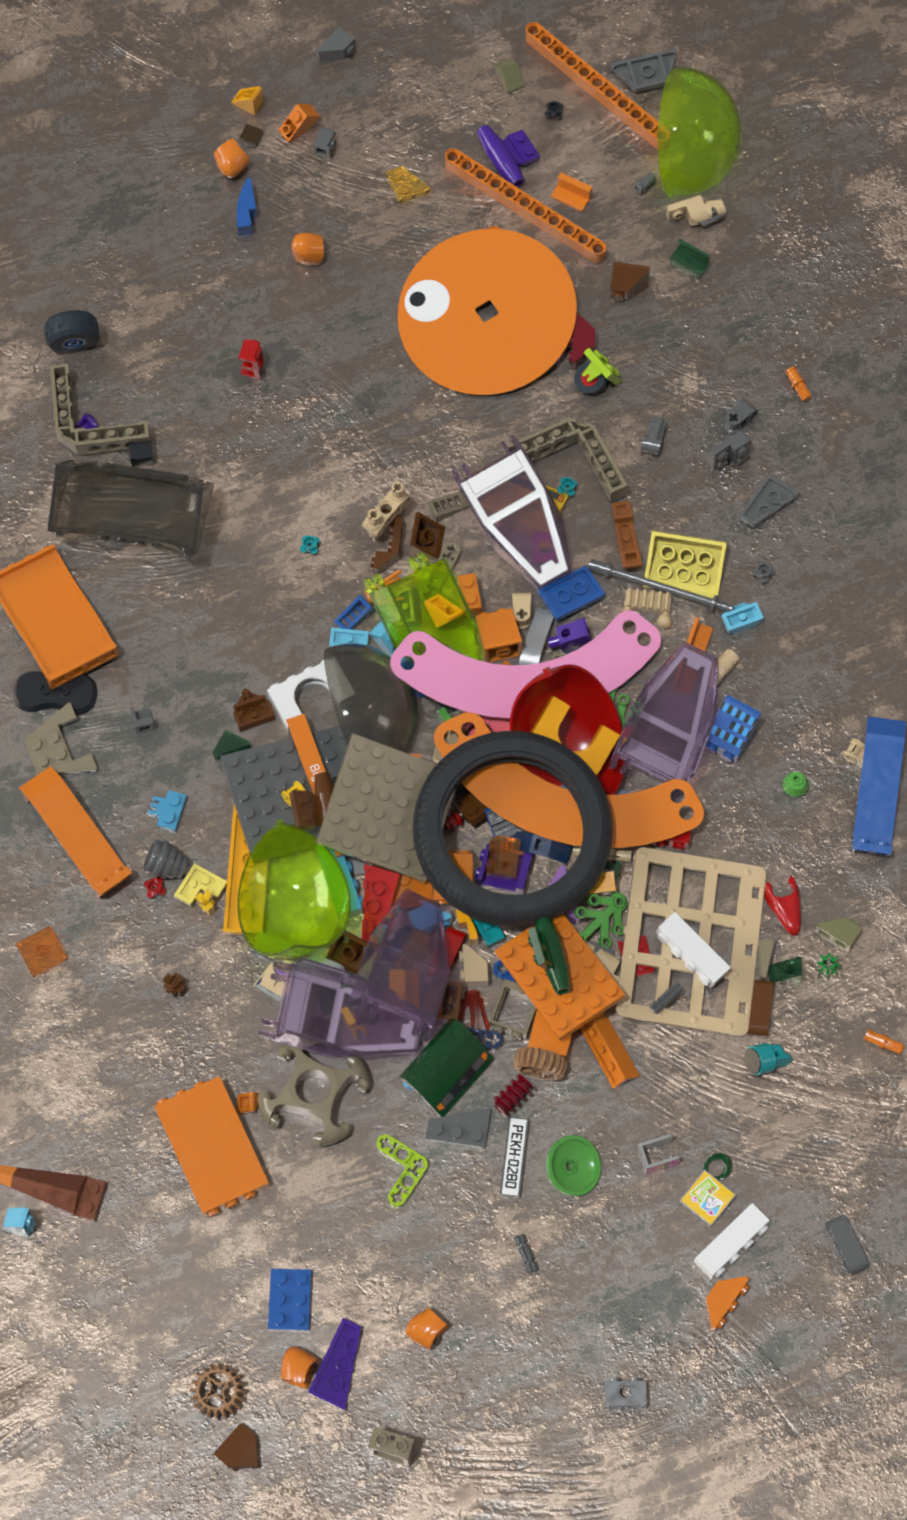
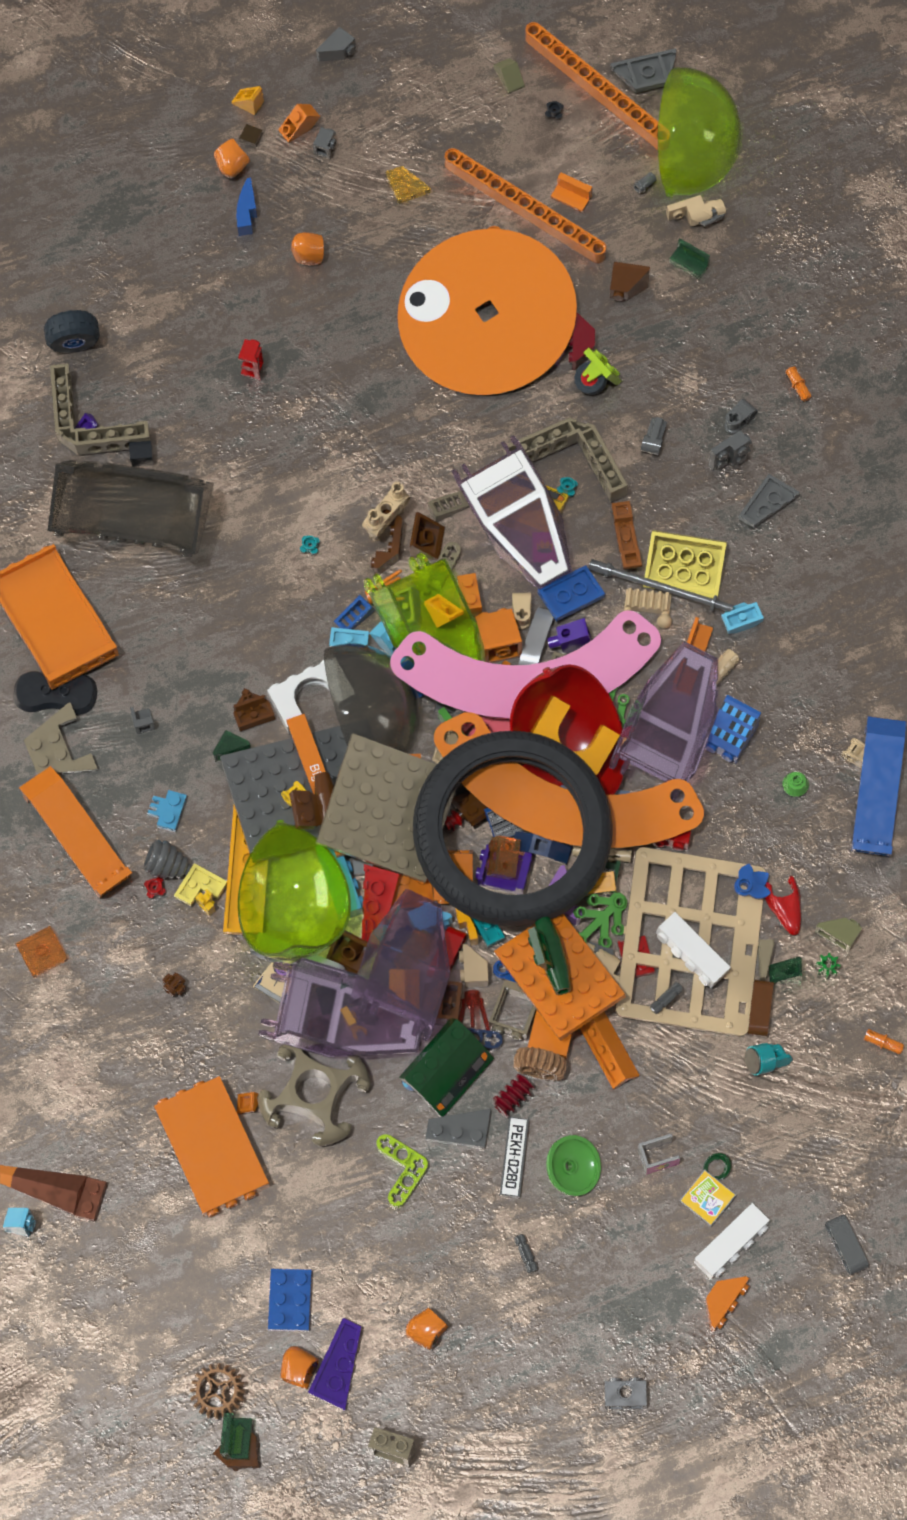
dark purple plate [477,125,540,188] -> none
dark grey plate [752,561,775,583] -> none
none -> clear green panel [220,1413,253,1460]
none -> blue plate [734,864,770,899]

